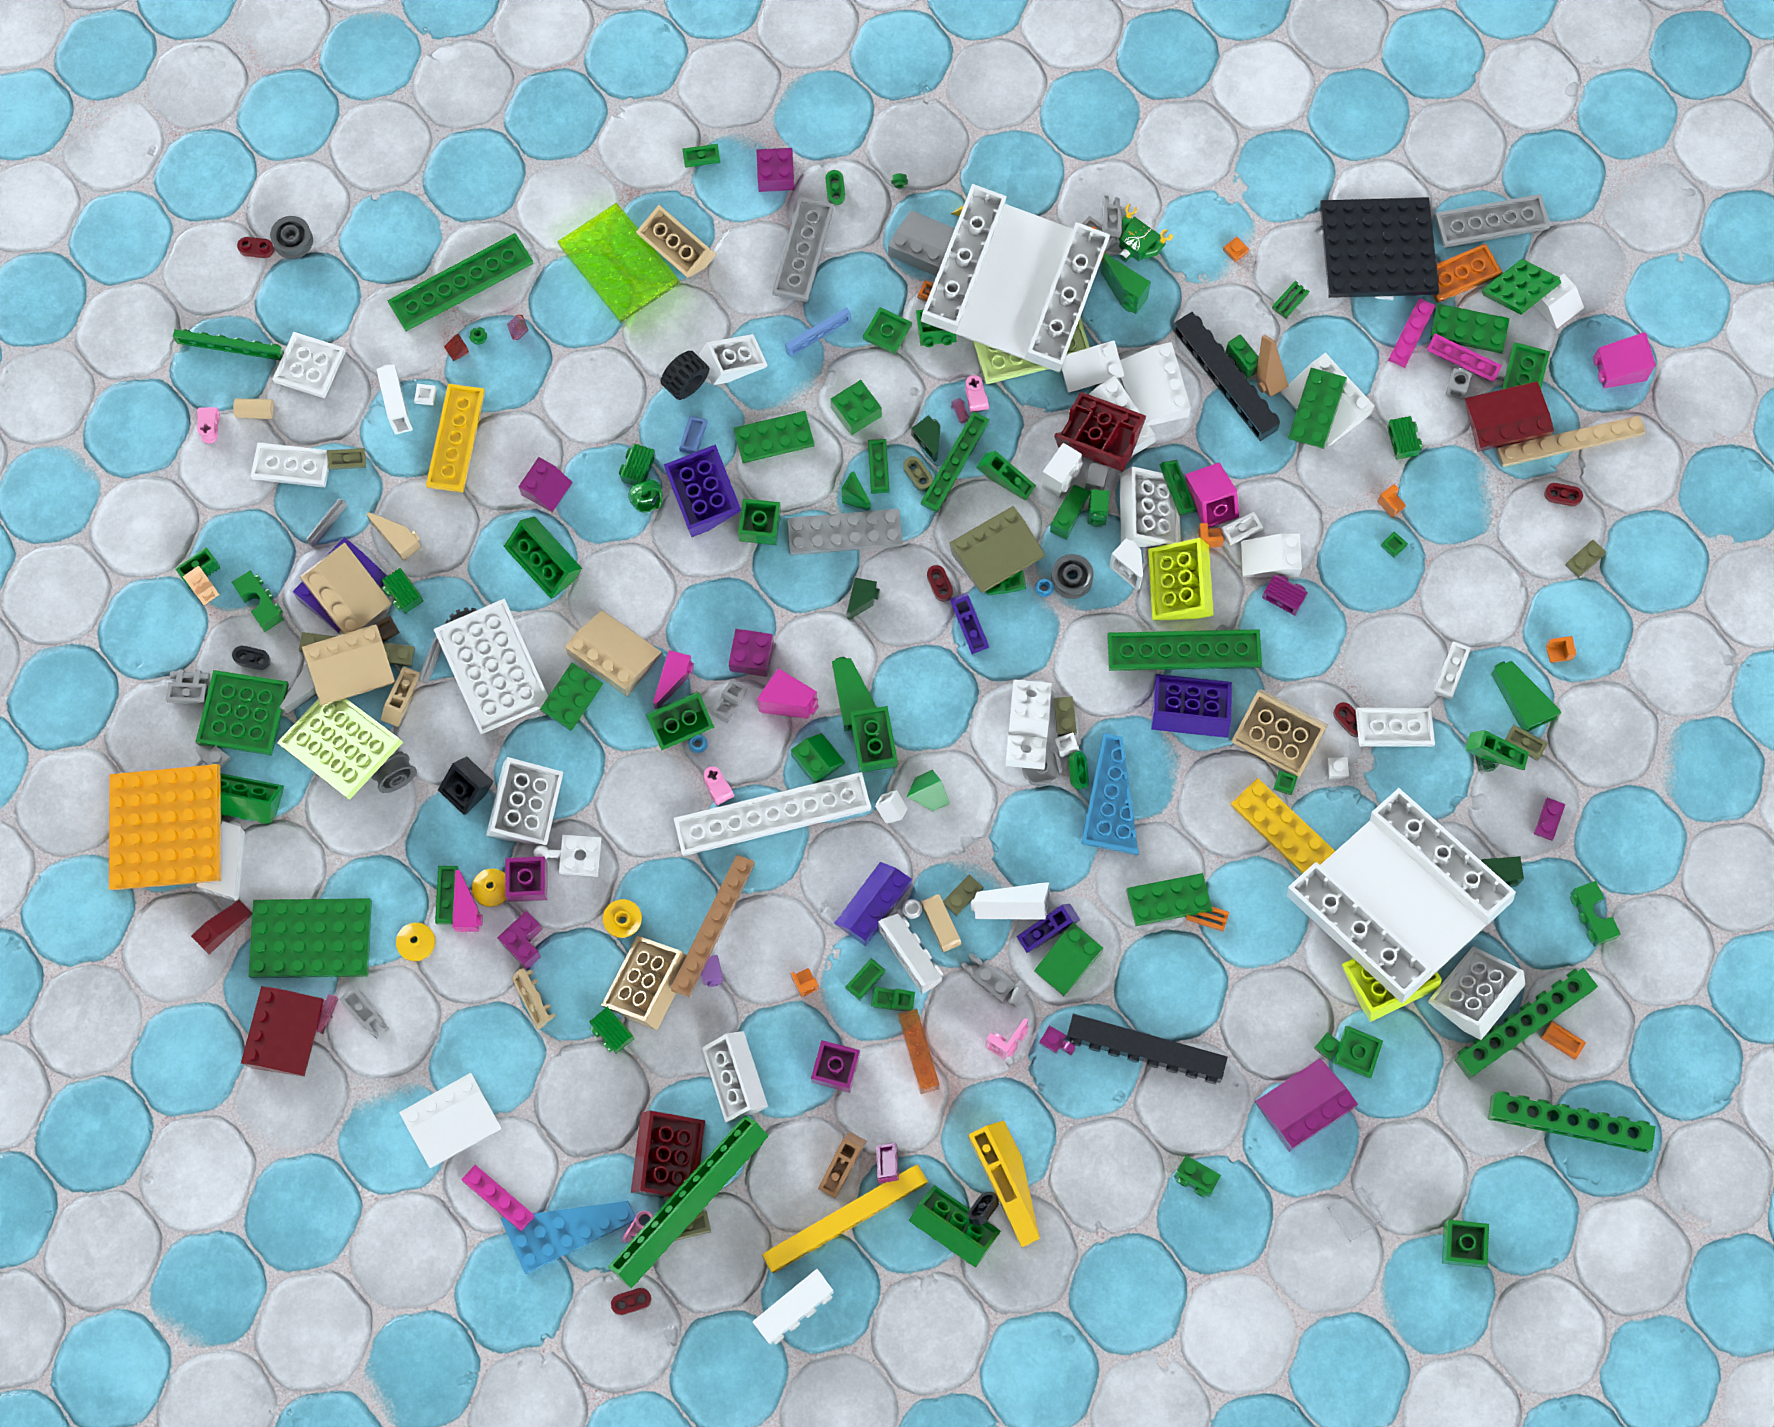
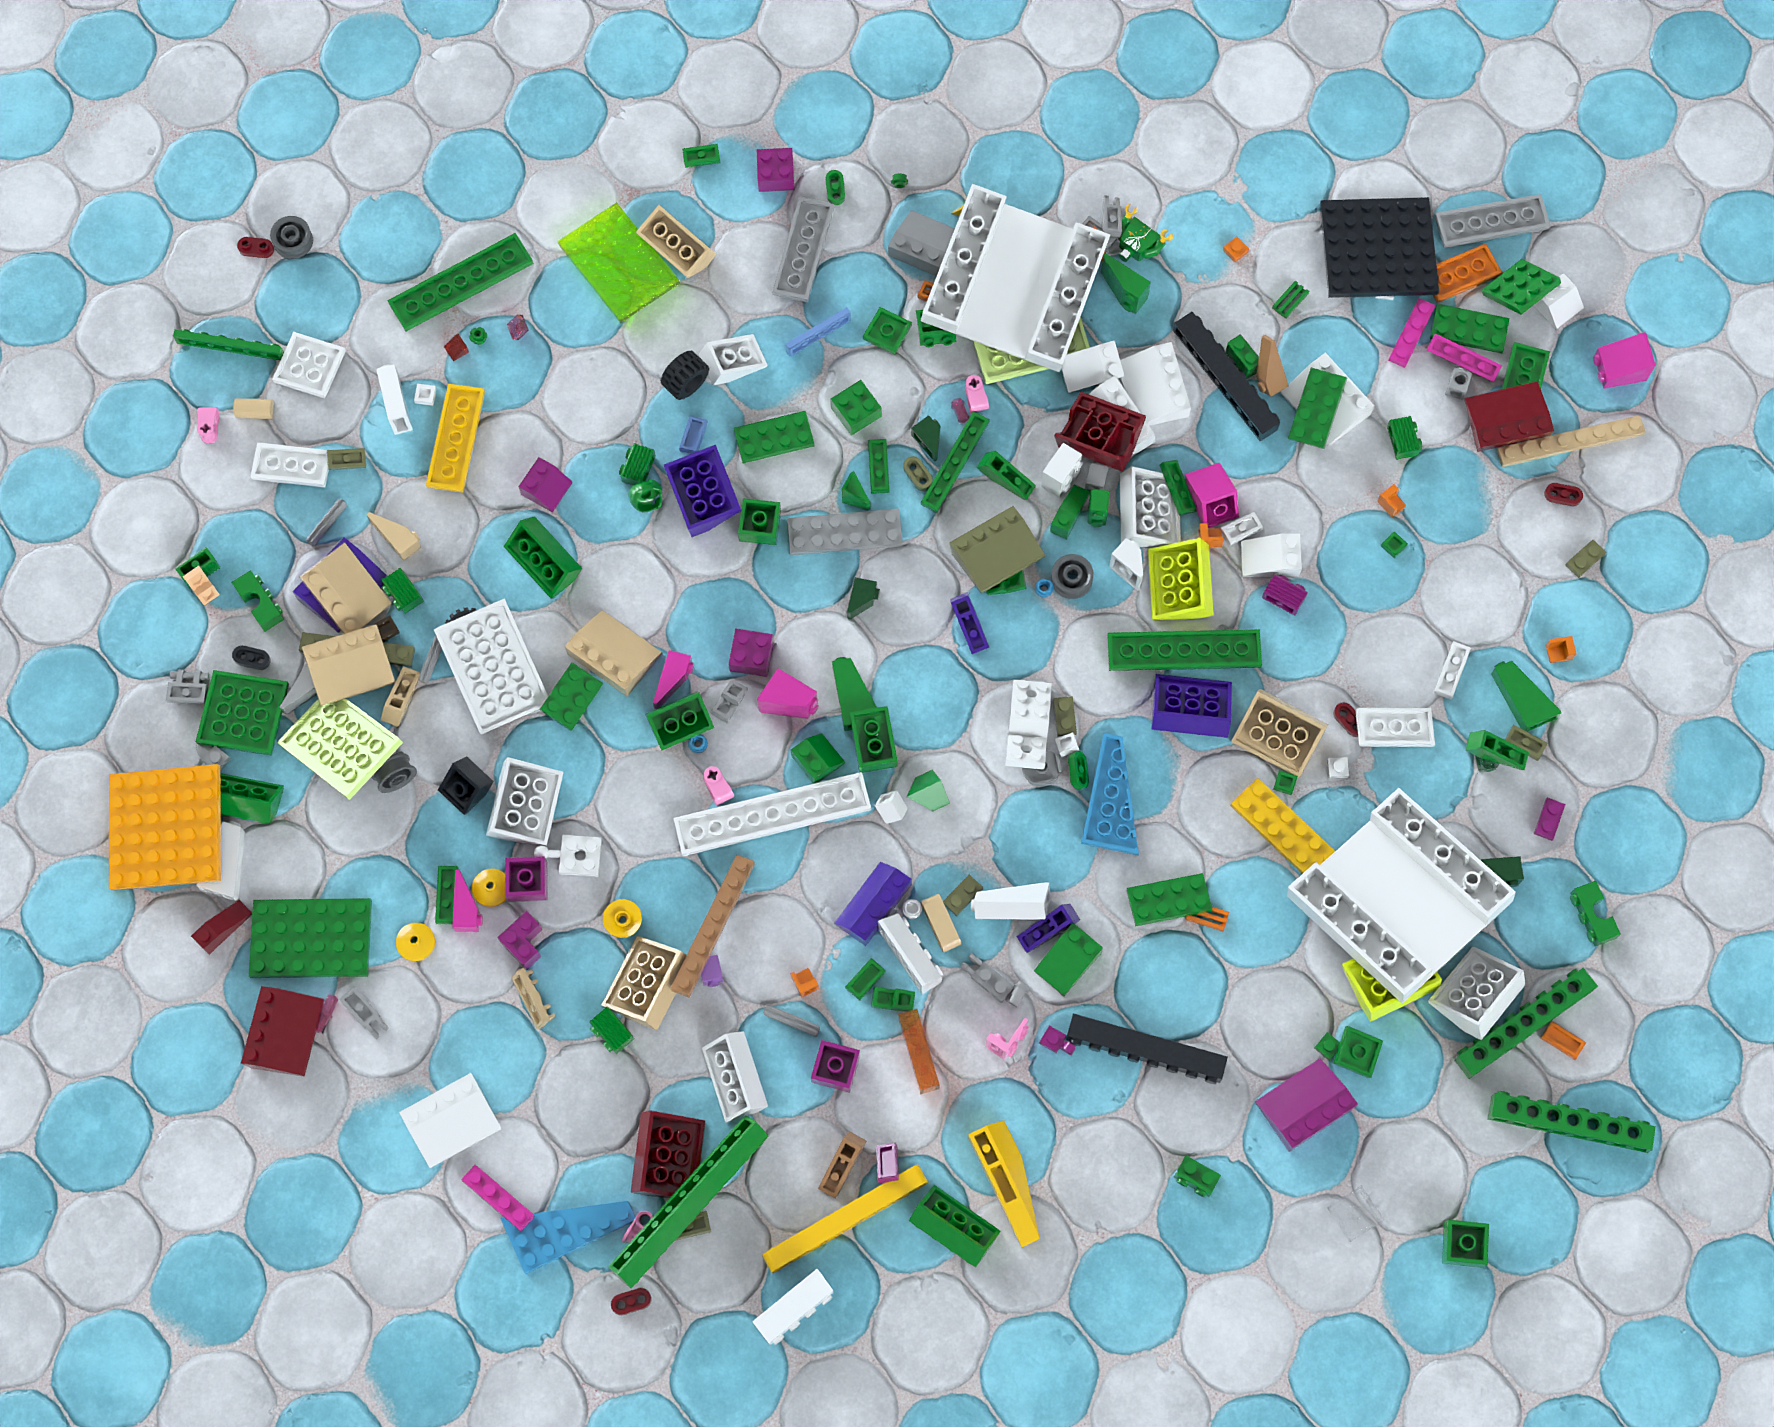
dark red plate [927,565,953,602] -> none
black plate [967,1192,999,1226] -> none
none -> light grey axle [764,1005,820,1036]

